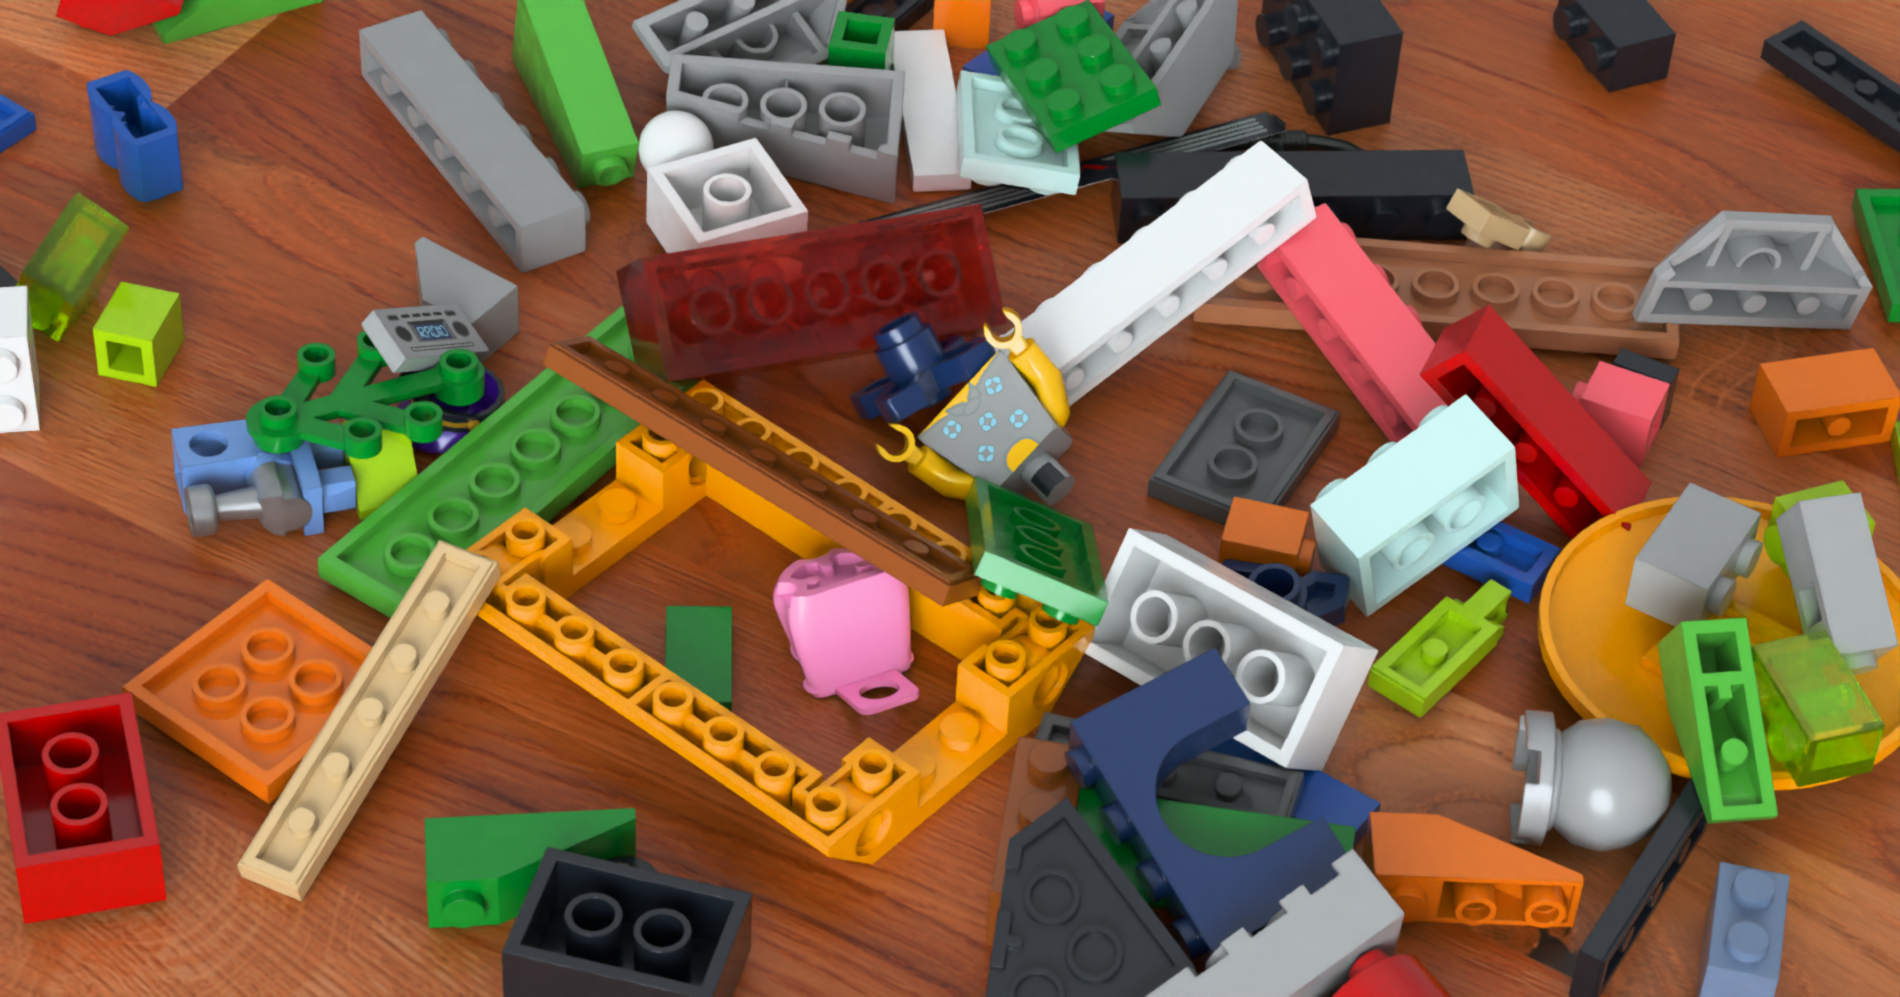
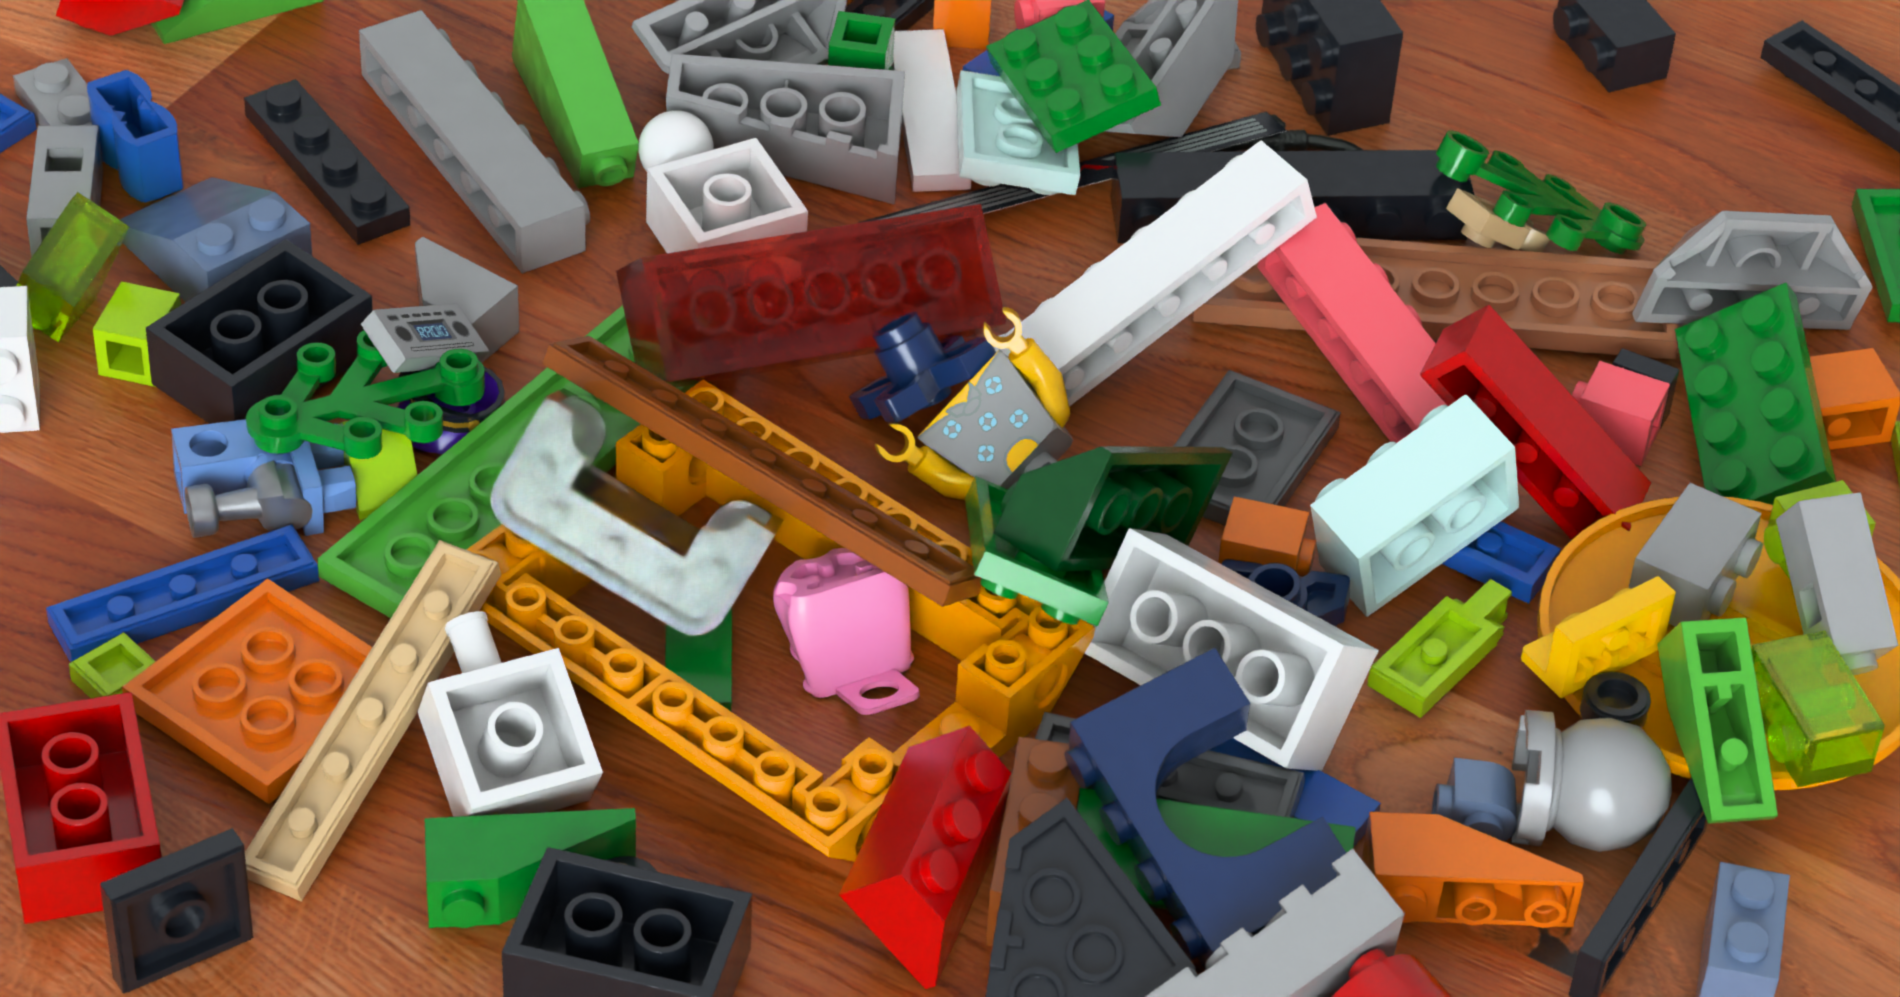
none -> light grey plate [13,58,92,126]
none -> light grey brick [26,125,104,265]
none -> blue tile [46,524,319,663]
none -> lime tile [69,633,156,698]
none -> black tile [100,828,253,994]
none -> sand blue slope [110,177,312,302]
none -> black brick [146,239,373,424]
none -> black plate [244,79,410,245]
none -> white brick [418,611,603,817]
none -> clear smoke windscreen [490,387,785,635]
none -> red slope [839,725,1011,989]
none -> dark green slope [994,446,1233,572]
none -> sand blue plate [1431,758,1517,842]
none -> green plant [1436,130,1646,254]
none -> yellow bracket [1521,576,1676,698]
none -> black tile [1580,672,1651,728]
none -> green plate [1675,282,1836,505]

